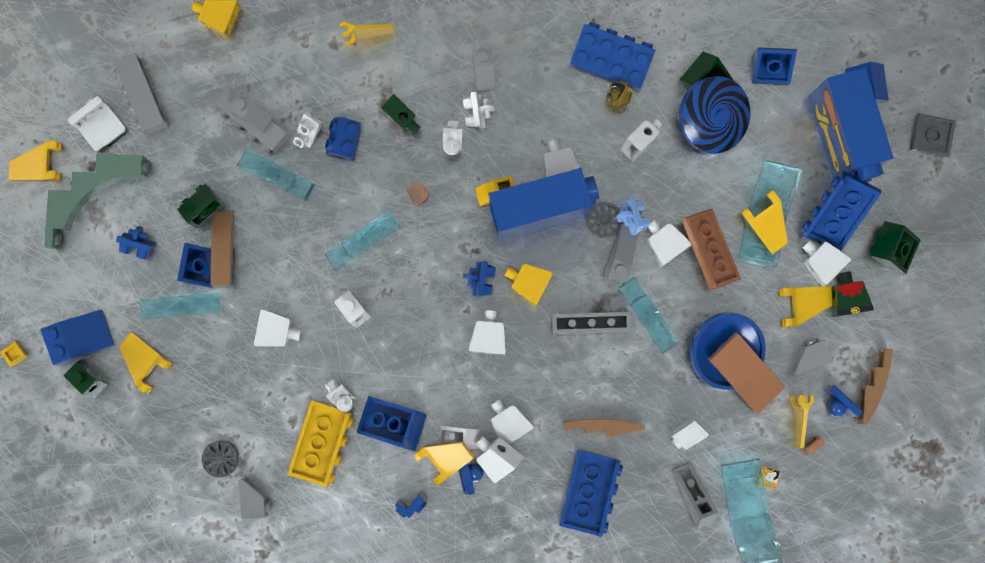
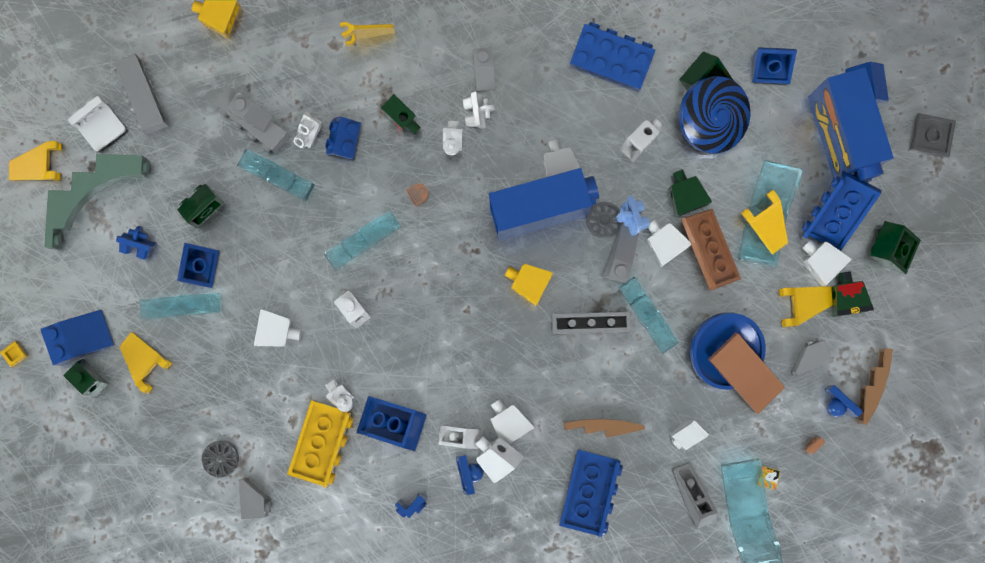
medium nougat slope [211,211,234,286] -> none
yellow flag [414,442,475,486] -> none
blue hips [463,261,496,296] -> none
white torso [469,310,506,355] -> none
yellow slope [475,175,515,207] -> none
clear yellow head [605,81,633,111] -> none
yellow flag [790,395,814,448] -> none
none -> dark green torso [669,169,712,218]

